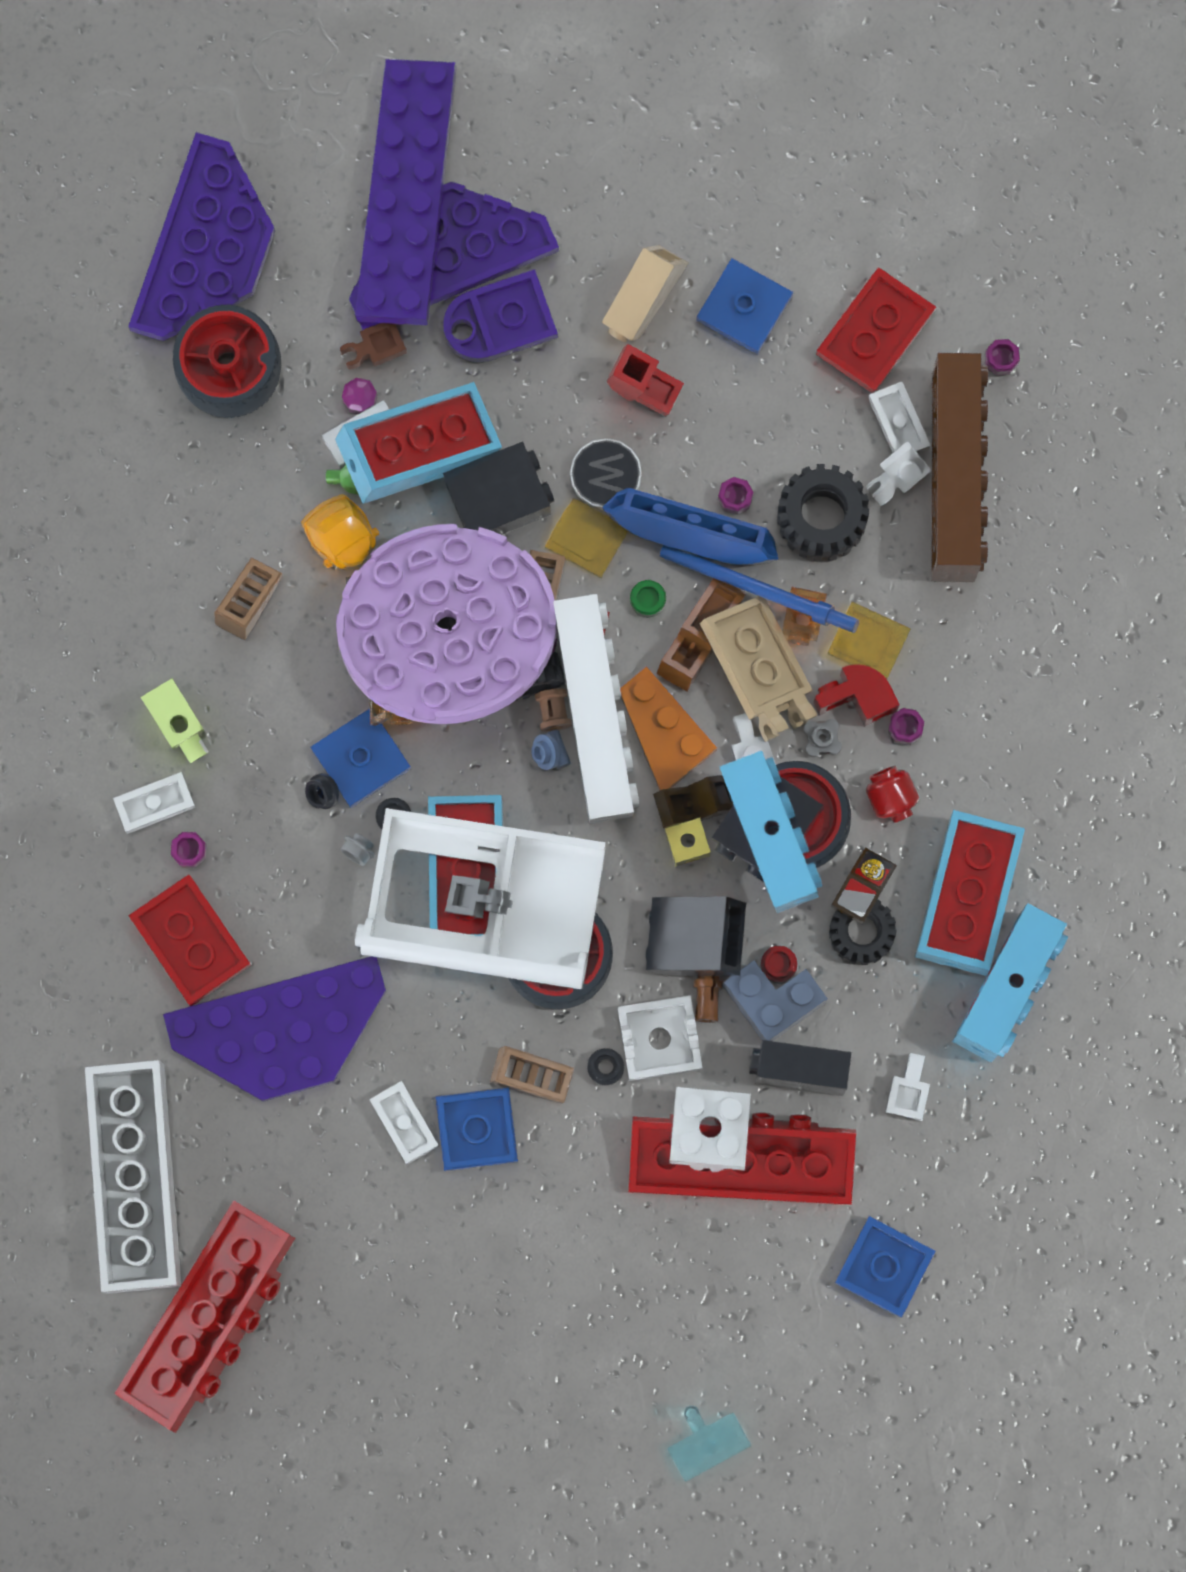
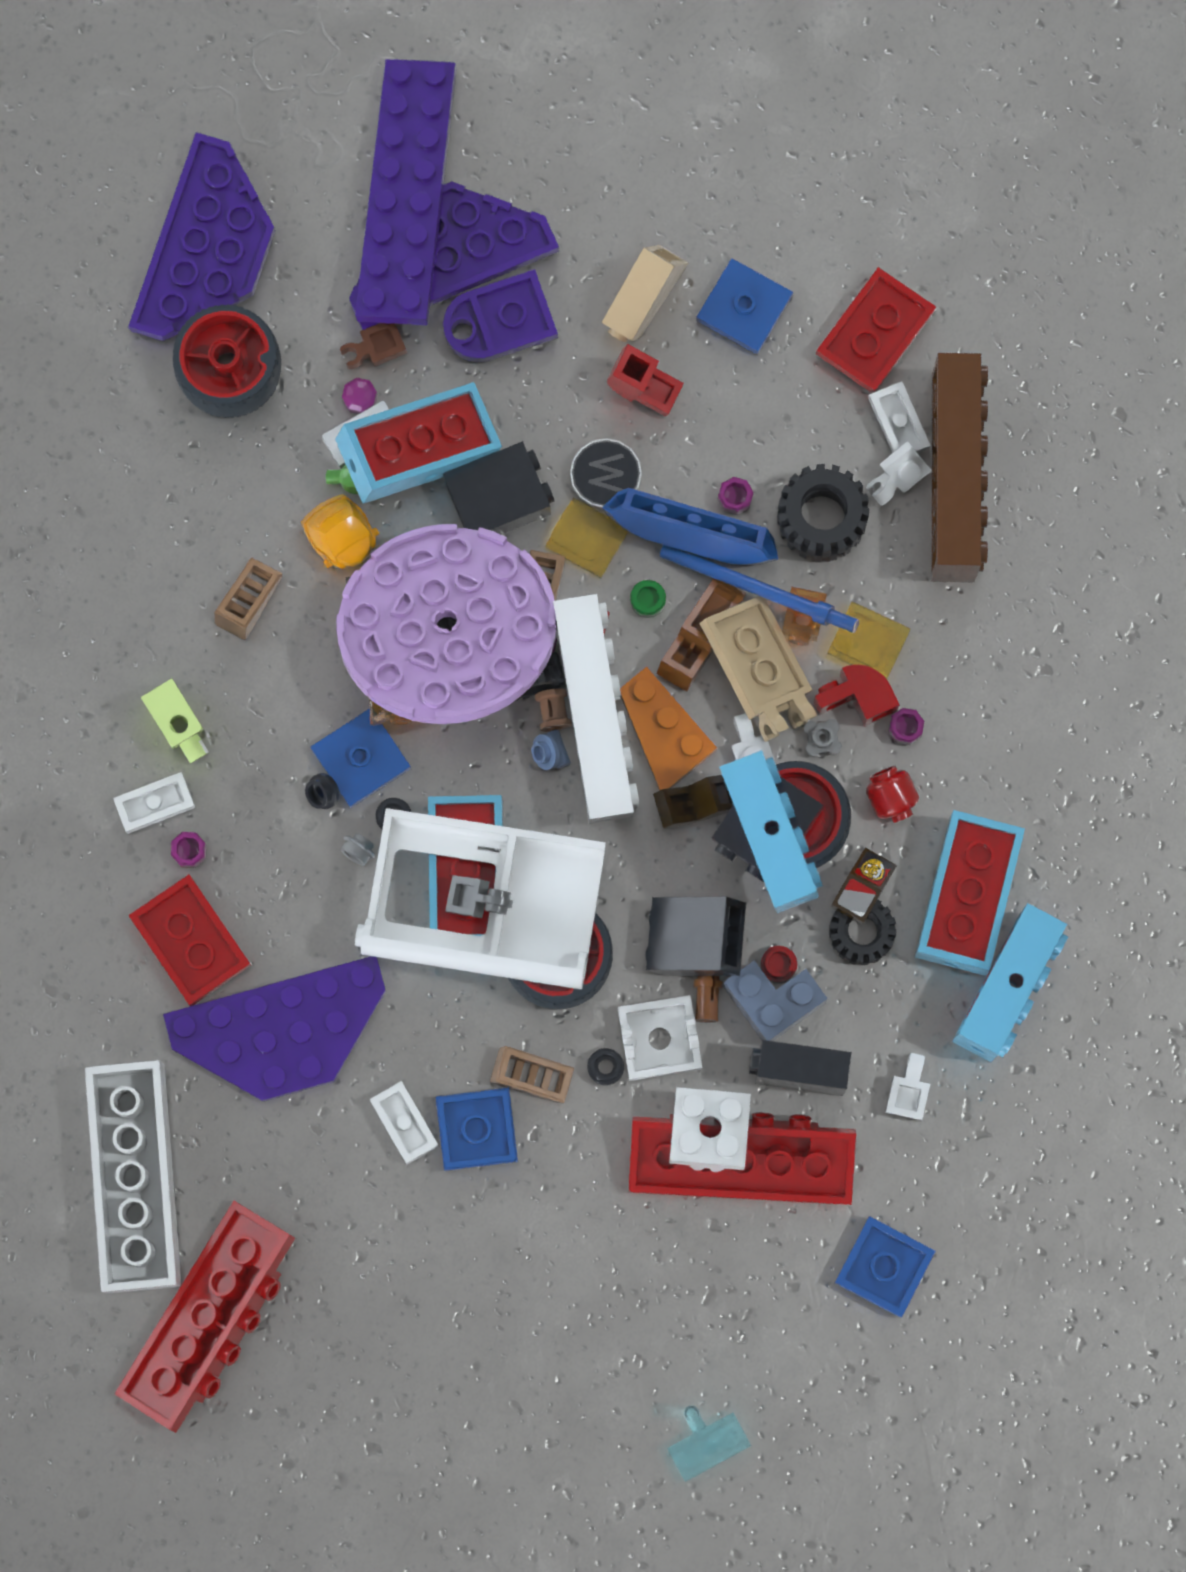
light yellow piece [665,818,711,867] -> none
magenta tile [985,339,1020,376] -> none

